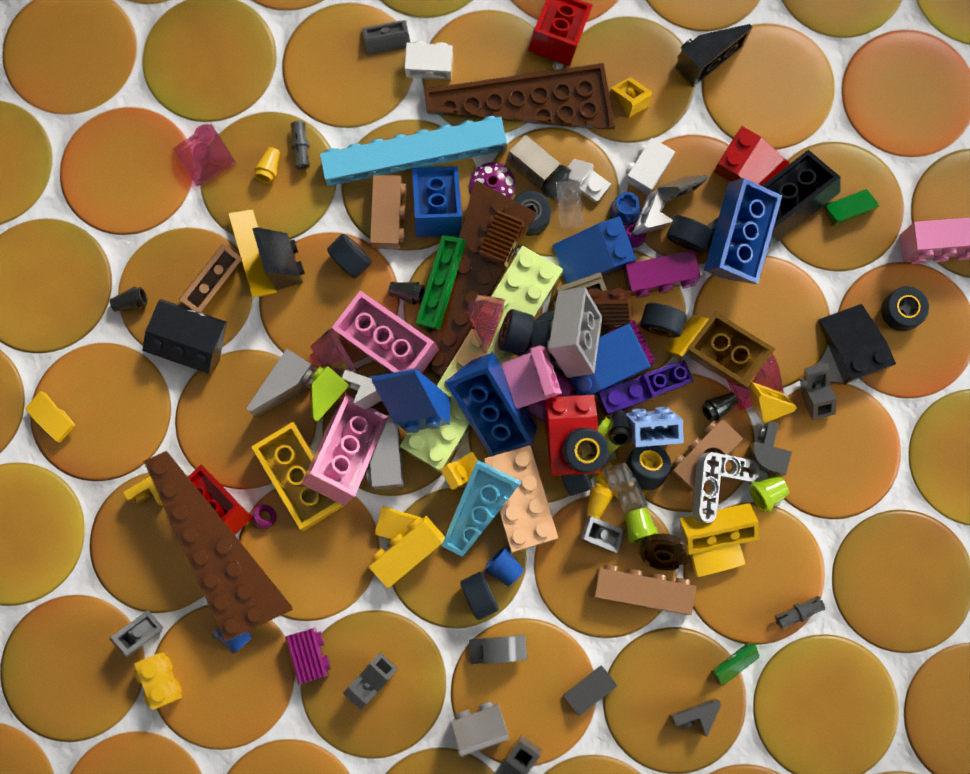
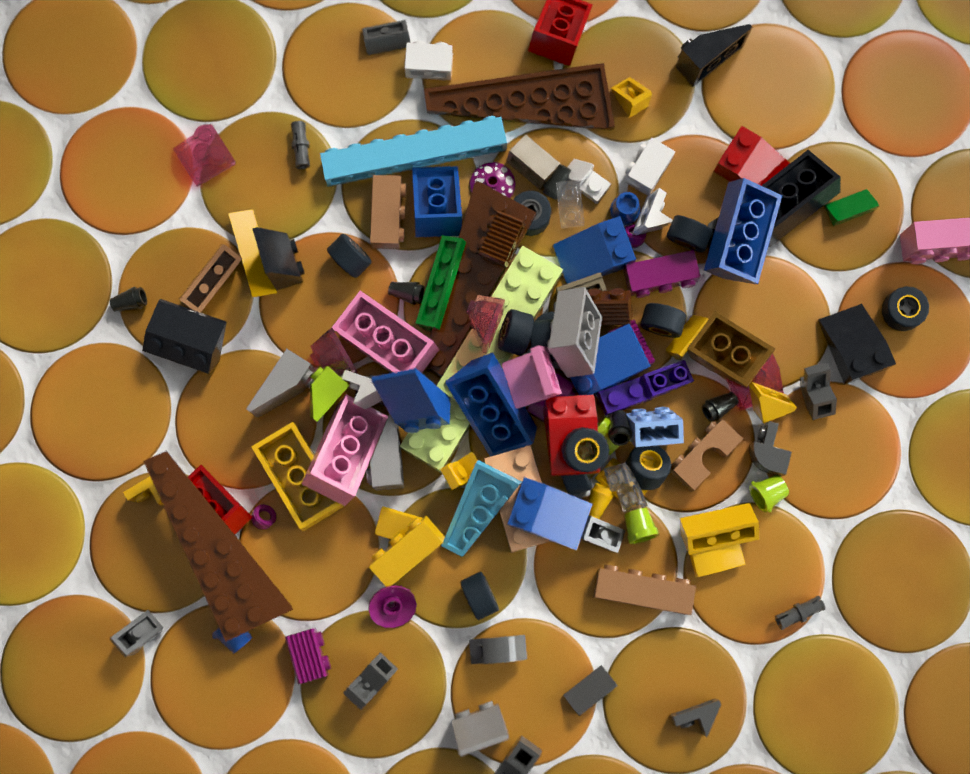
yellow slope [25,391,76,443] -> none
yellow brick [134,653,182,710] -> none
yellow cone [254,147,280,183] -> none
blue piece [484,547,524,587] -> none
dark brown tile [639,533,689,571] -> none
dark grey slope [657,175,708,202] -> none
light grey beam [692,453,760,523] -> none
green slope [712,642,760,686] -> none
none -> magenta dish [368,586,417,628]
none -> slope [507,477,592,550]

